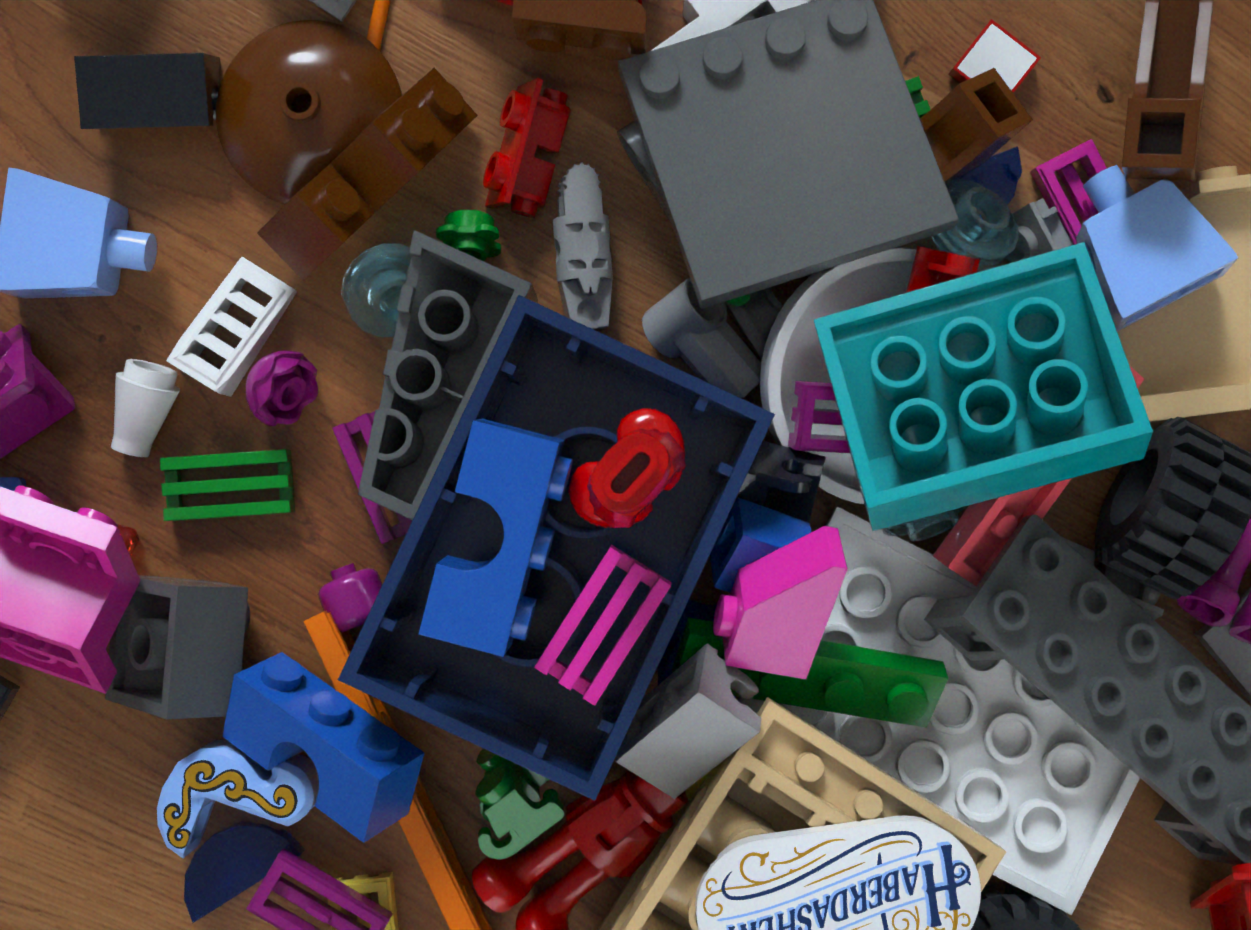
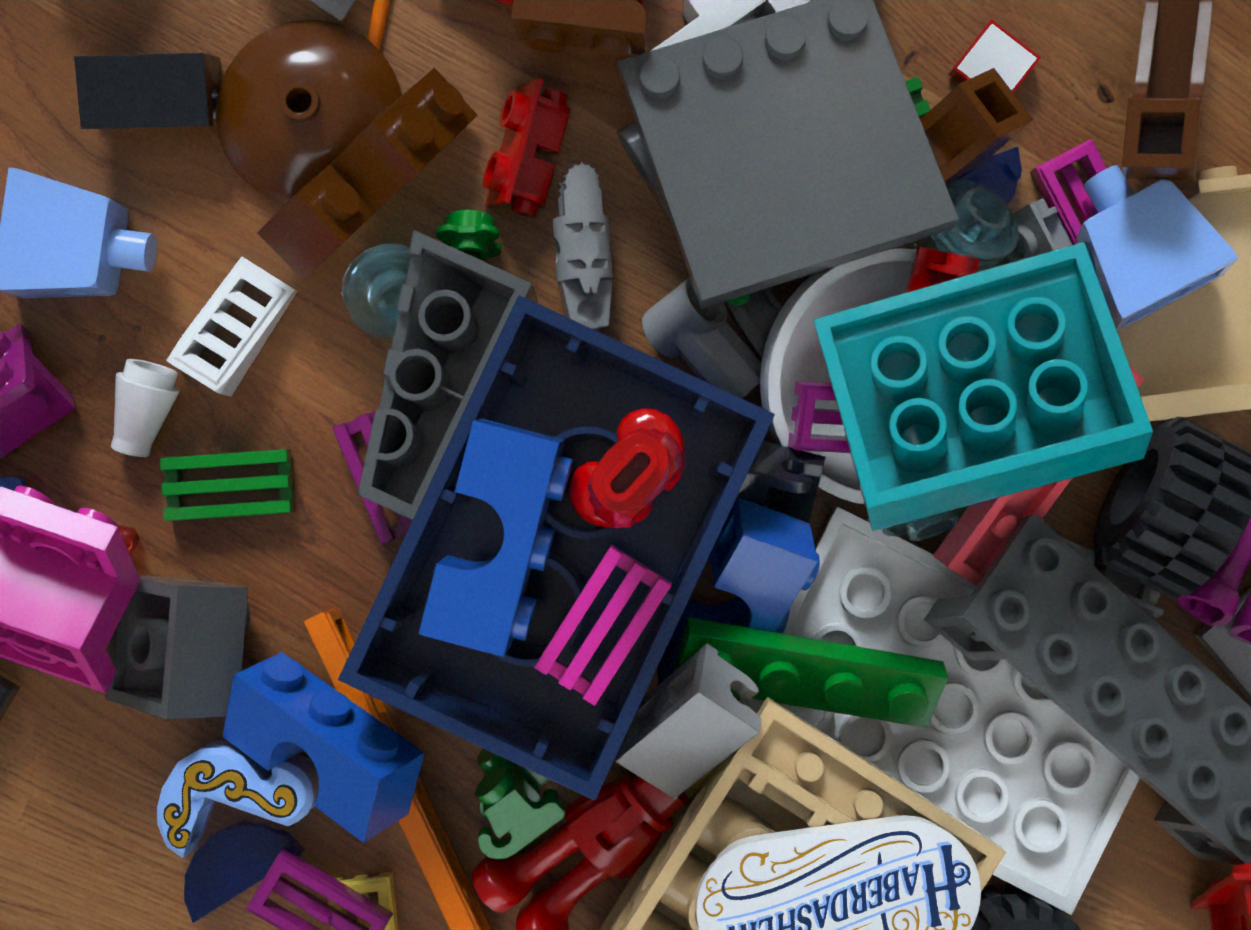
magenta plate [246,350,318,426] -> none
magenta piece [318,563,383,633] -> none
dark pink slope [713,526,847,679] -> none

